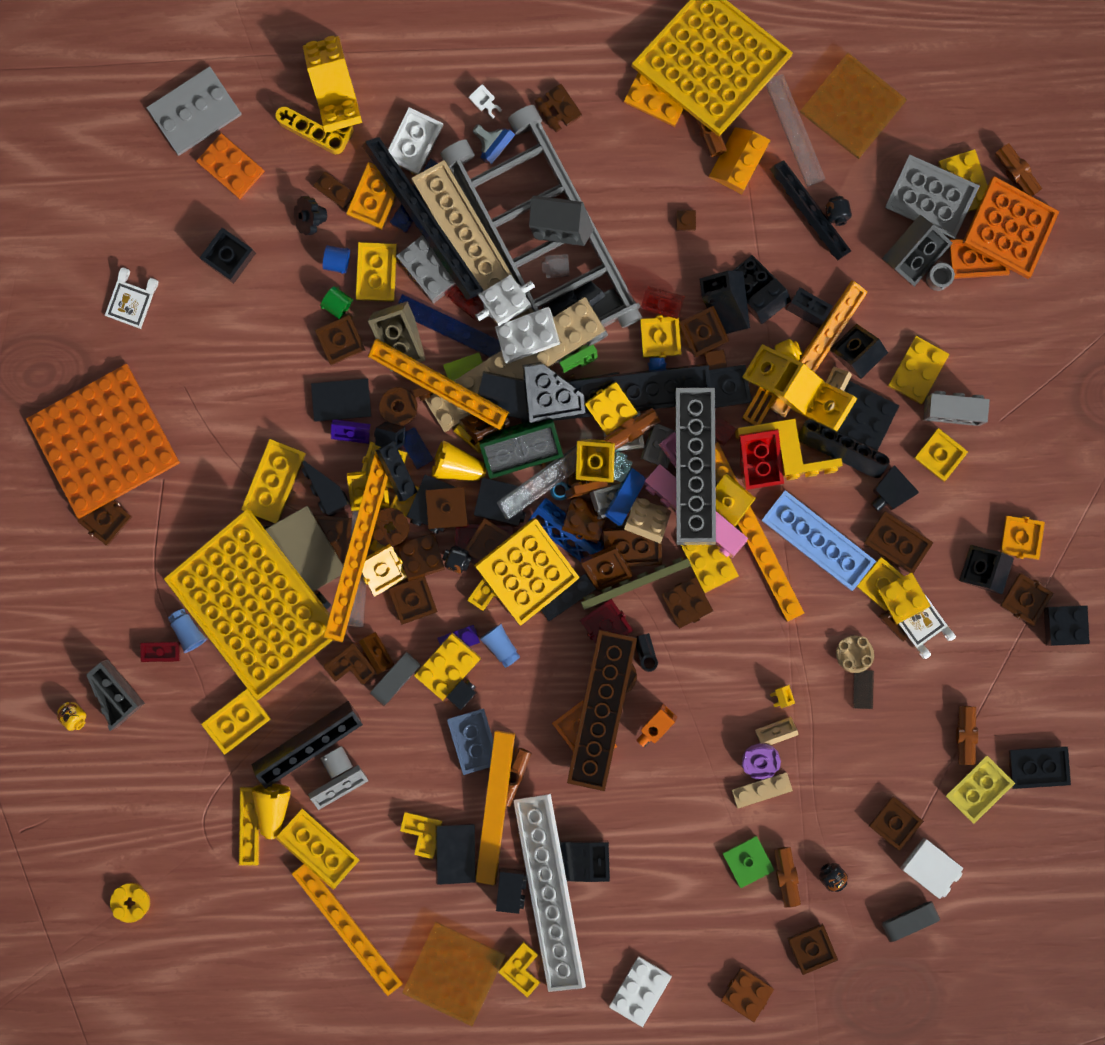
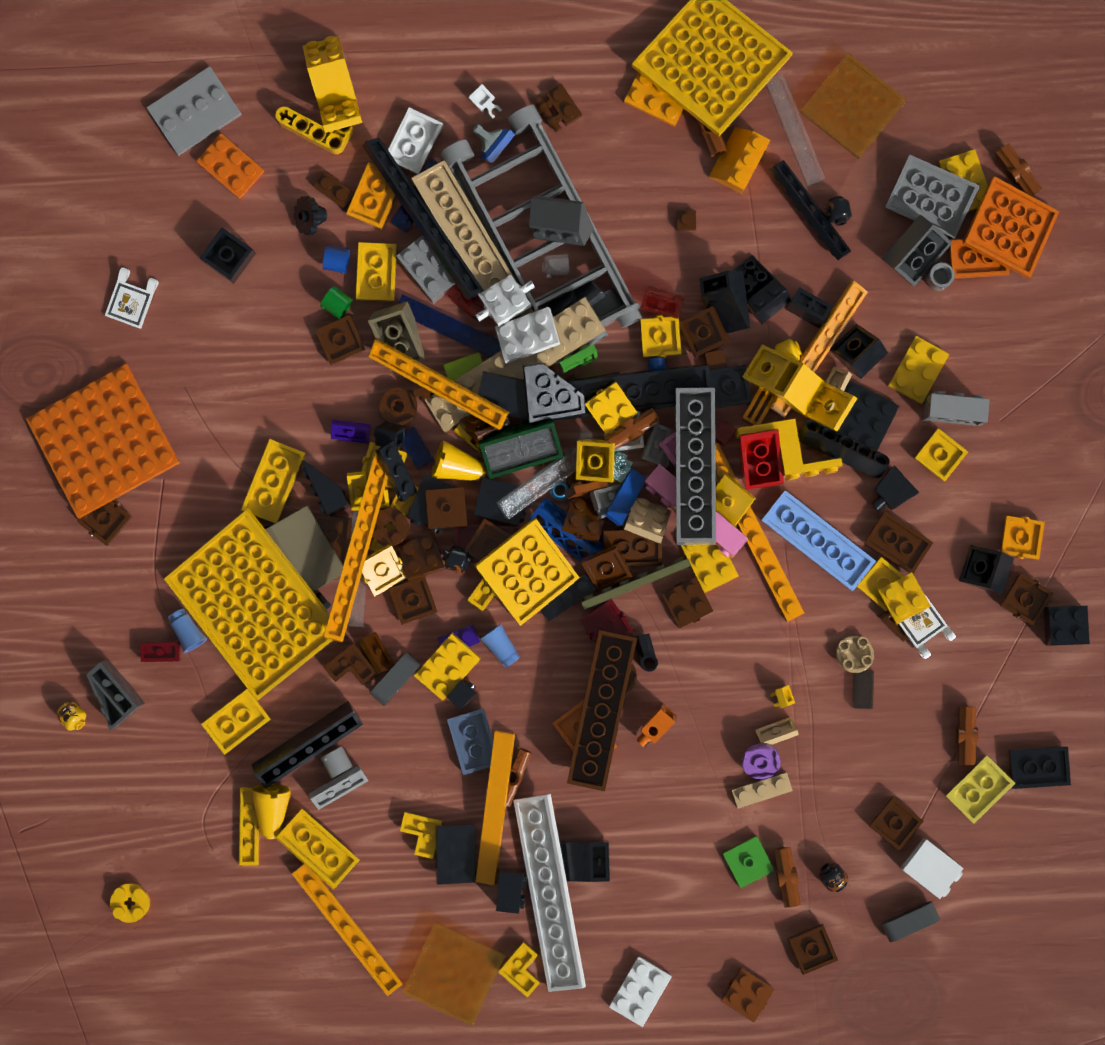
black tile [311,378,372,422] -> none

